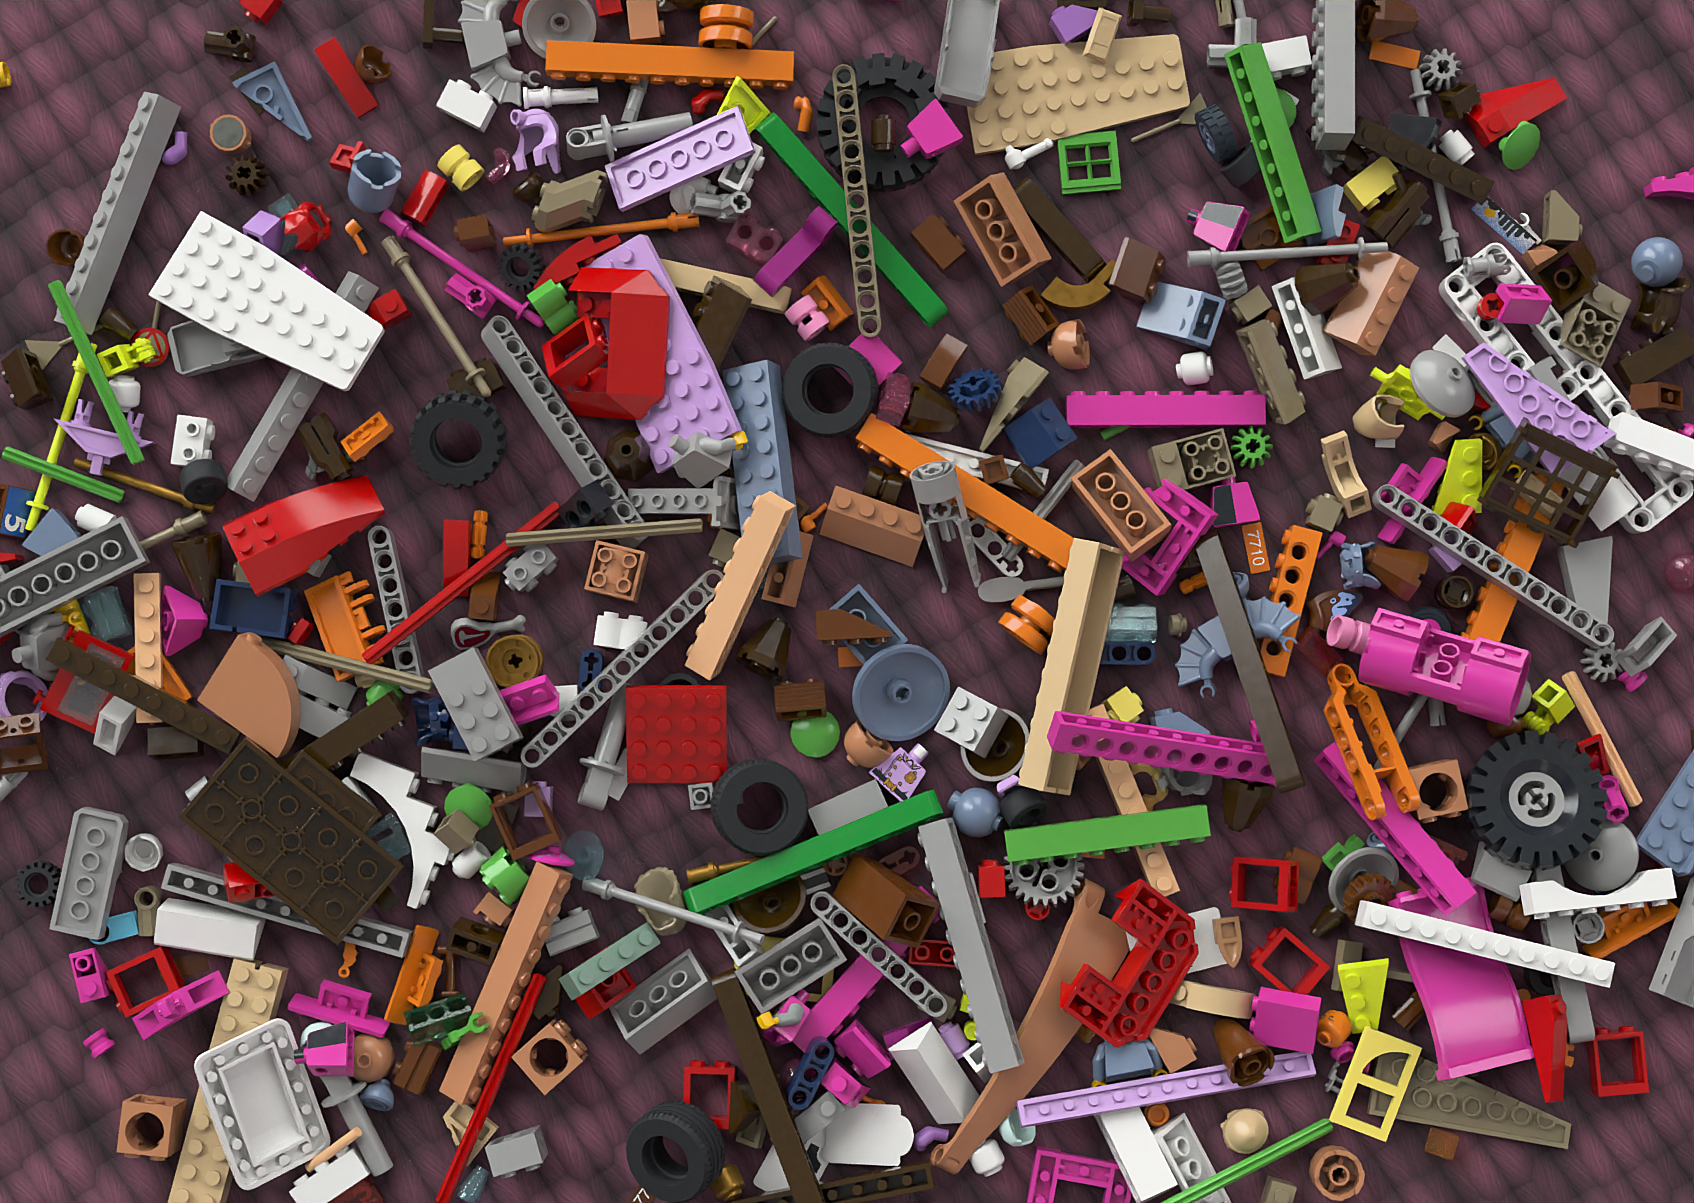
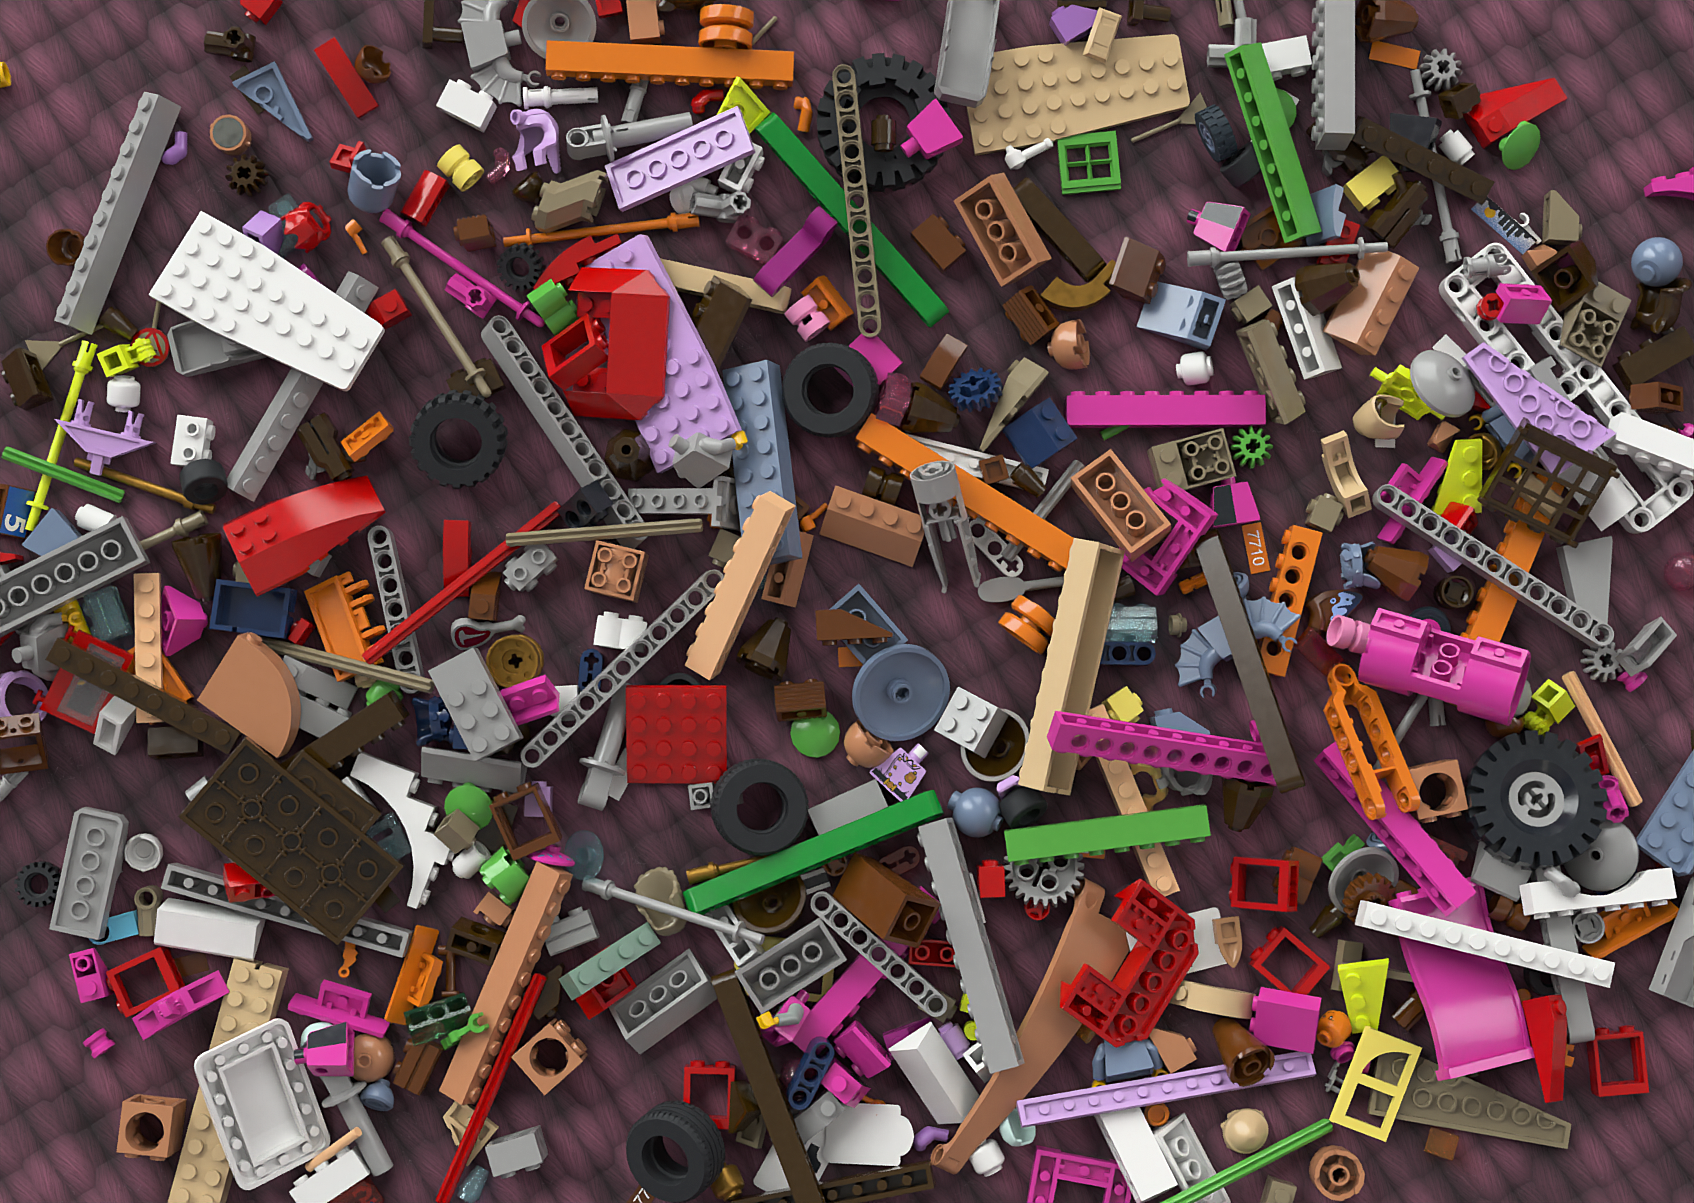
bright green axle [48,280,144,465] -> none
orange axle [470,510,488,559] -> none
dark pink hand [1316,531,1346,560] -> none
none -> light grey arm [1544,866,1580,898]

